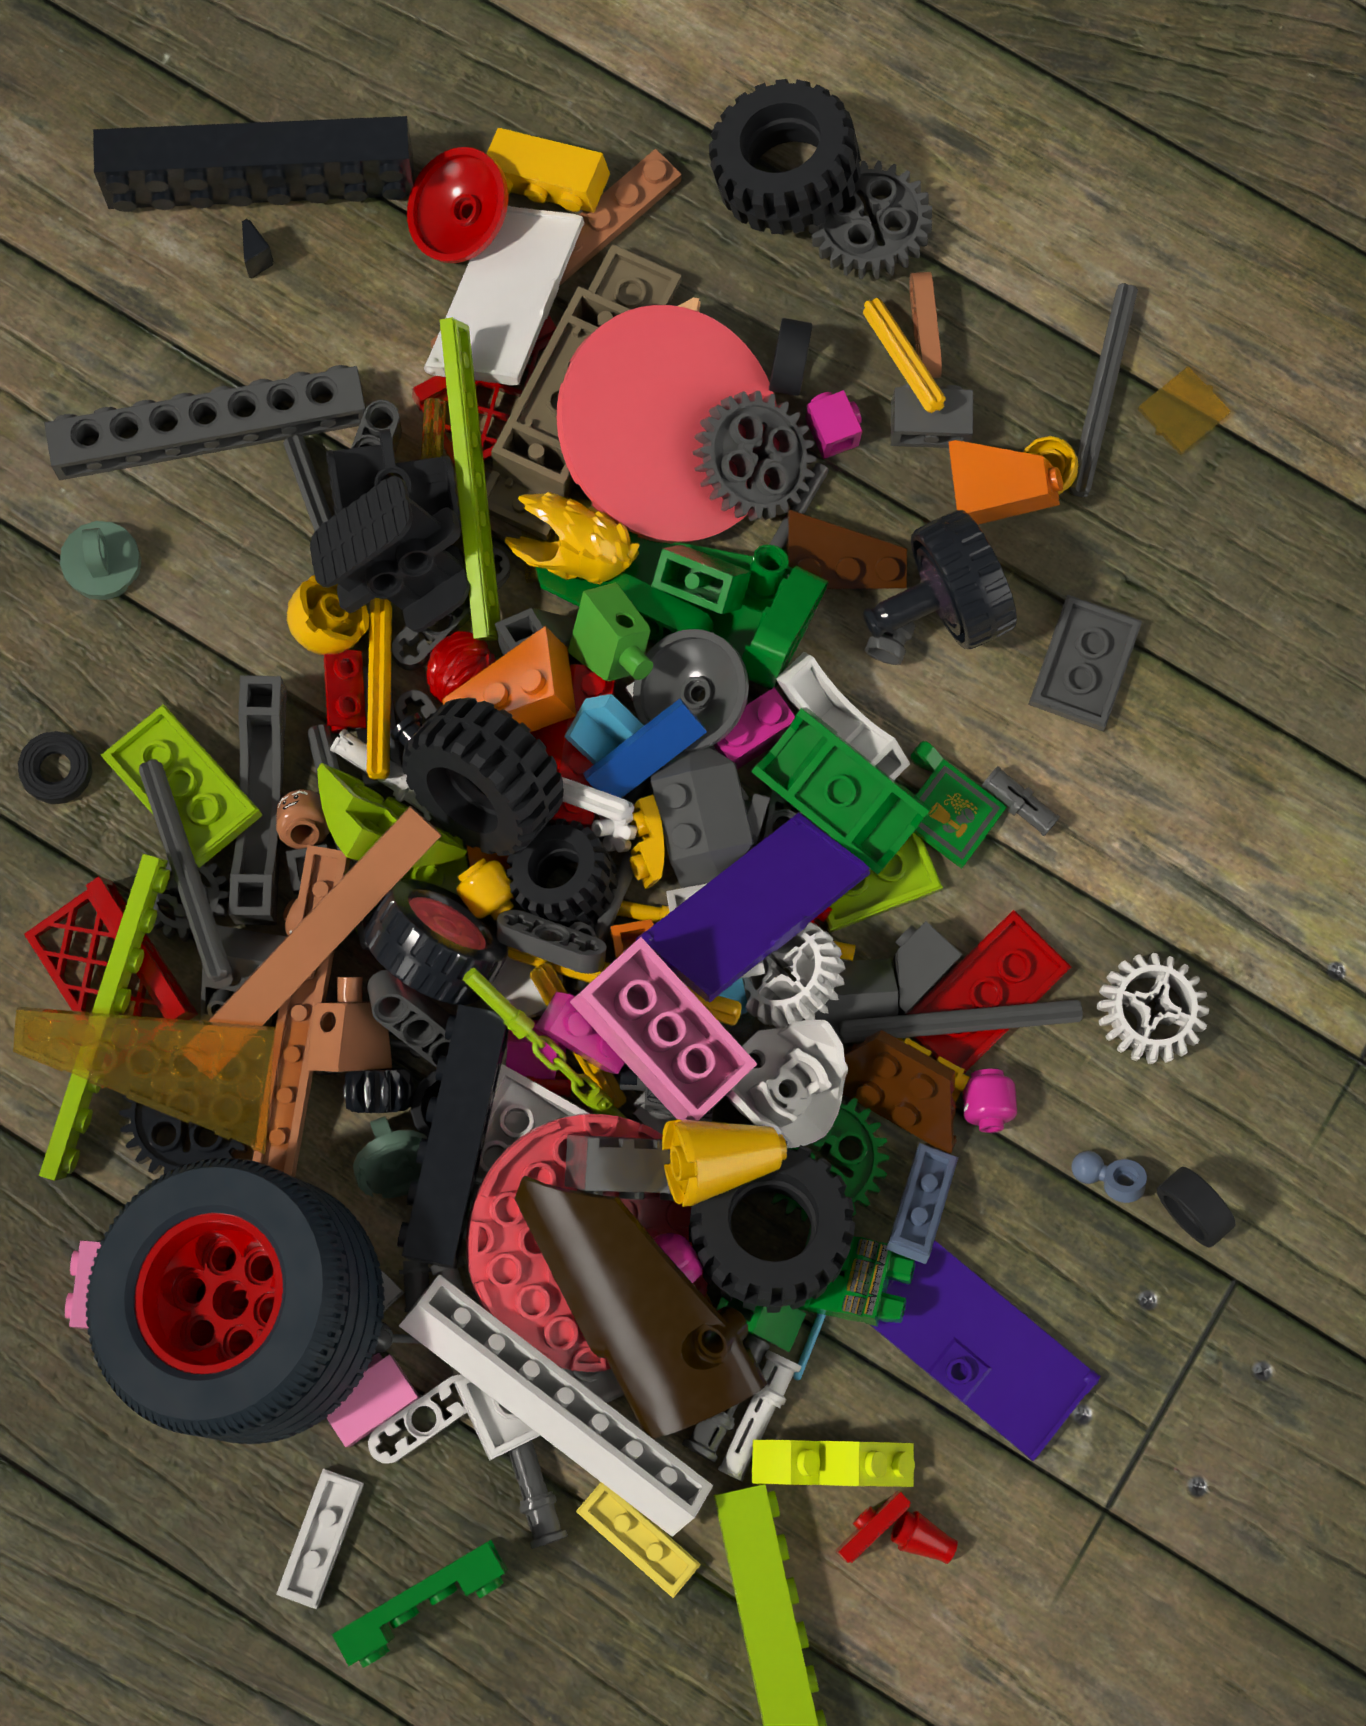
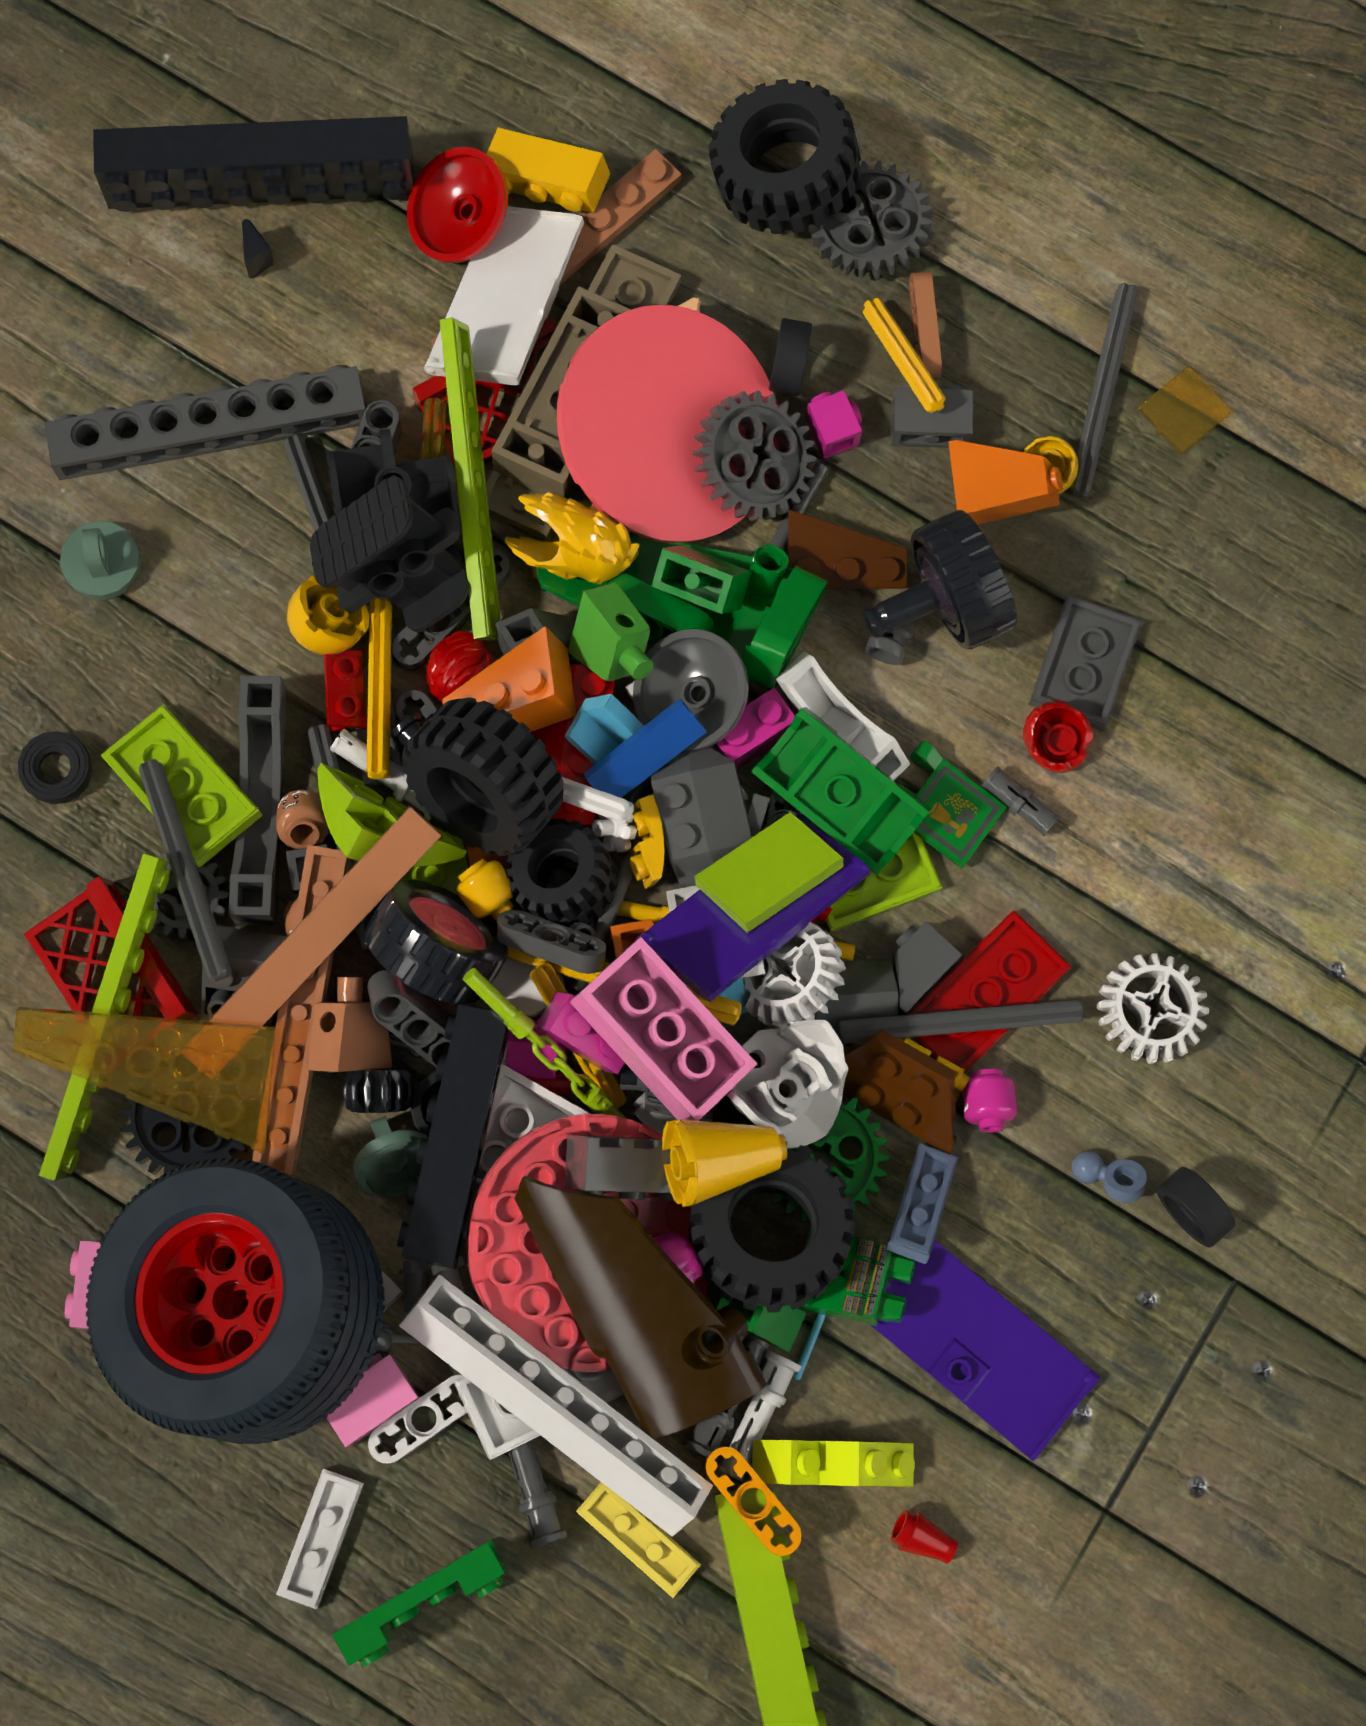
red plate [835,1491,911,1563] -> none
none -> lime tile [694,812,844,933]
none -> light orange beam [706,1447,801,1556]
none -> red hair [1023,700,1094,773]

